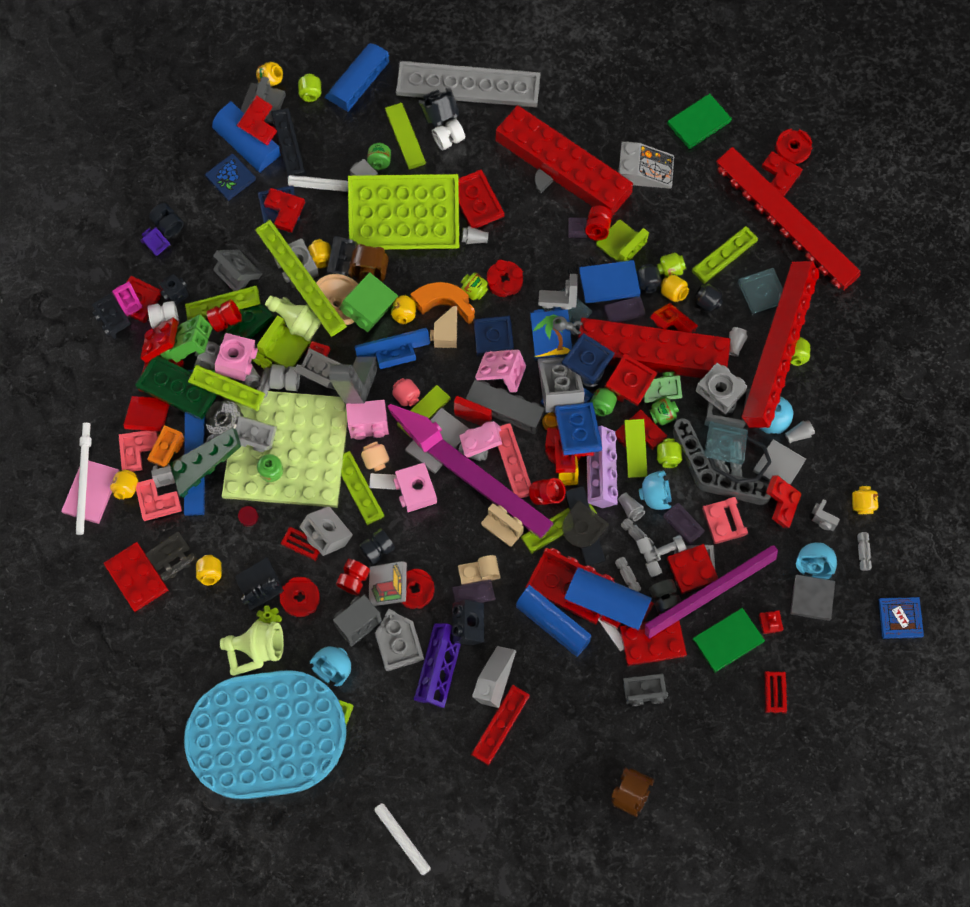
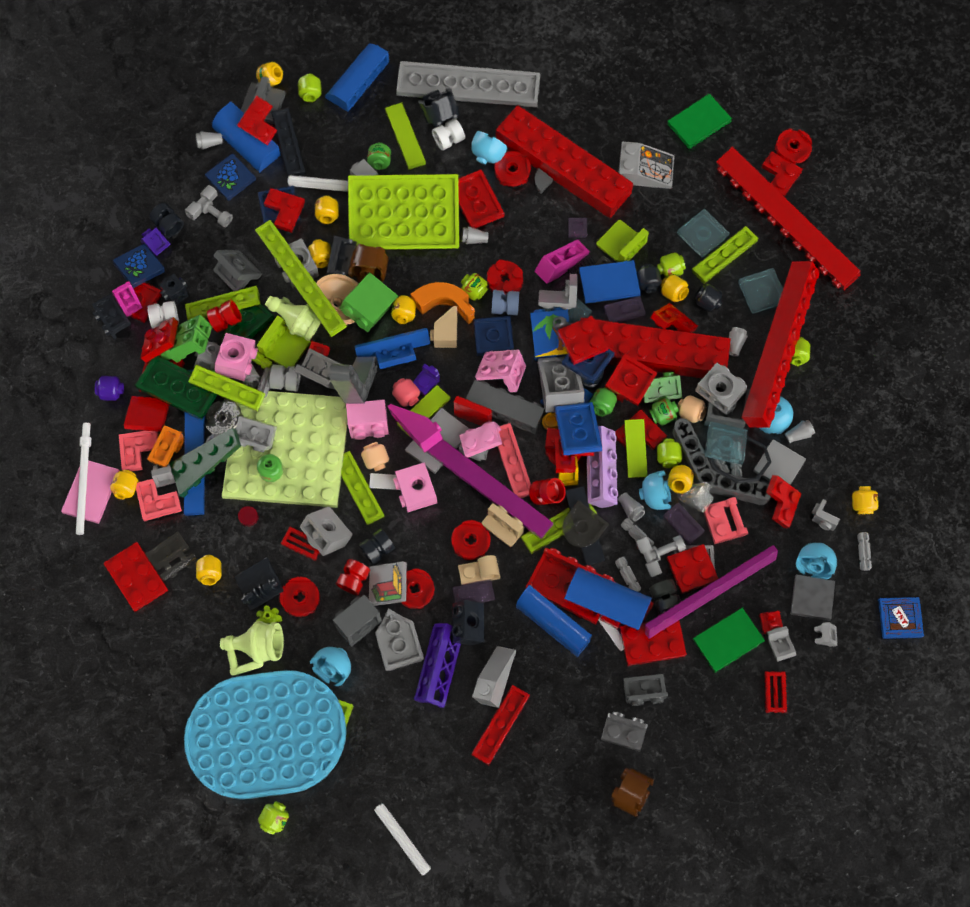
red wheel [585,205,613,241] -> none
none -> dark purple head [95,376,124,401]
none -> dark blue tile [113,244,165,288]
none -> light grey bar [185,185,233,227]
none -> light grey cone [196,131,223,149]
none -> lime head [258,801,289,834]
none -> yellow head [315,196,339,224]
none -> dark purple bracket [413,364,440,397]
none -> red plate [451,520,490,560]
none -> medium azure cylinder [471,131,508,165]
none -> sand blue wheel [492,290,519,315]
none -> red plate [495,151,531,186]
none -> dark pink slope [535,240,590,284]
none -> red plate [557,316,609,365]
none -> flat silver bracket [601,712,648,751]
none -> yellow head [667,465,694,494]
none -> clear light blue tile [677,209,730,258]
none -> light nougat head [677,395,707,423]
none -> clear slope [679,482,714,512]
none -> light grey bracket [768,626,796,662]
none -> light grey tile [814,622,837,647]

